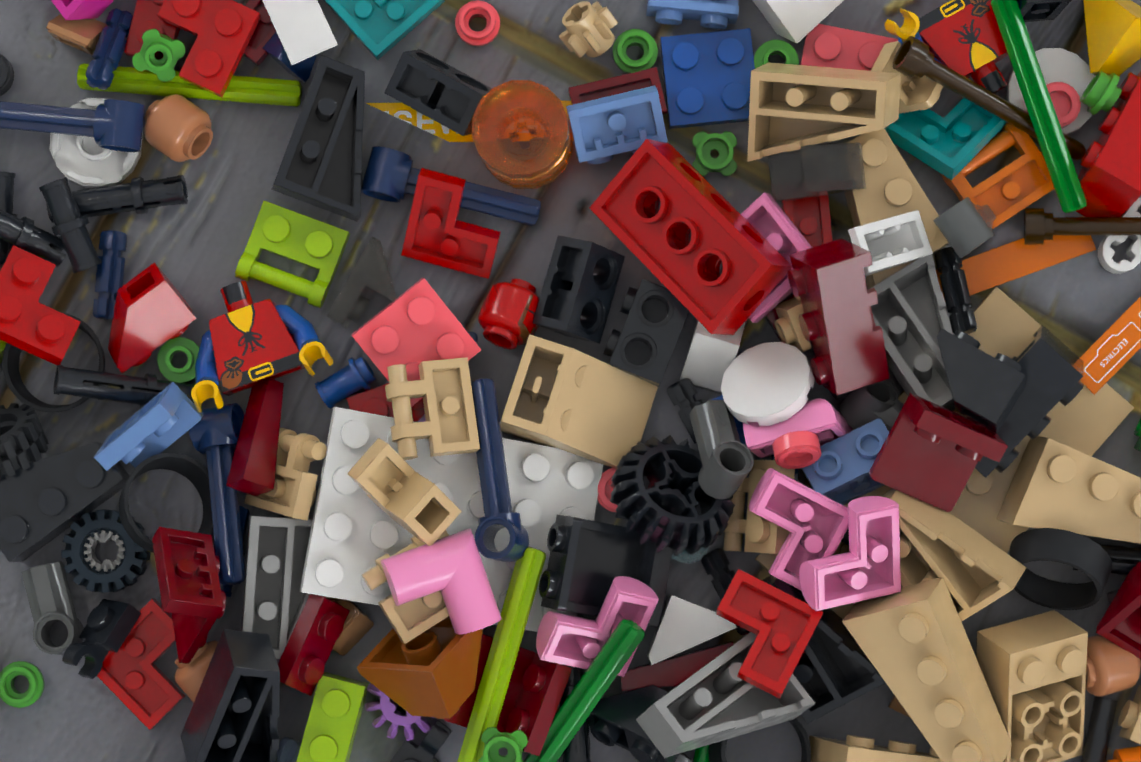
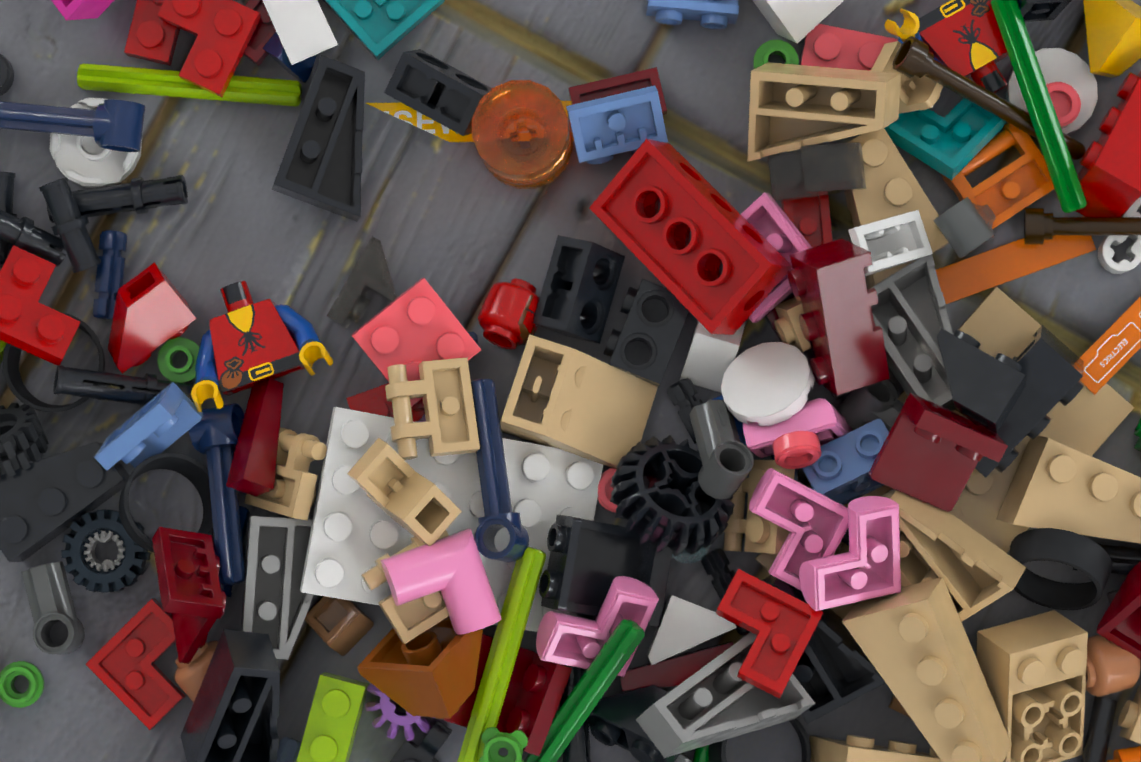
medium nougat slope [46,14,108,55] -> none
black plate [62,599,141,679] -> none
dark blue axle [86,8,133,90] -> none
bright green plate [132,29,186,82] -> none
nougat head [144,94,213,162] -> none
lime plate [235,201,350,308] -> none
dark red plate [278,594,350,696] -> none
blue pin [315,356,376,409] -> none
dark blue axle [361,146,541,226] -> none
red plate [401,168,501,279] -> none
coral plate [455,0,500,46] -> none
tan gear [559,1,618,58] -> none
bright green plate [613,29,658,74] -> none
blue plate [660,28,755,129] -> none
bright green plate [692,131,737,176] -> none
black axle [935,247,977,334] -> none
bright green plate [1080,71,1122,115] -> none

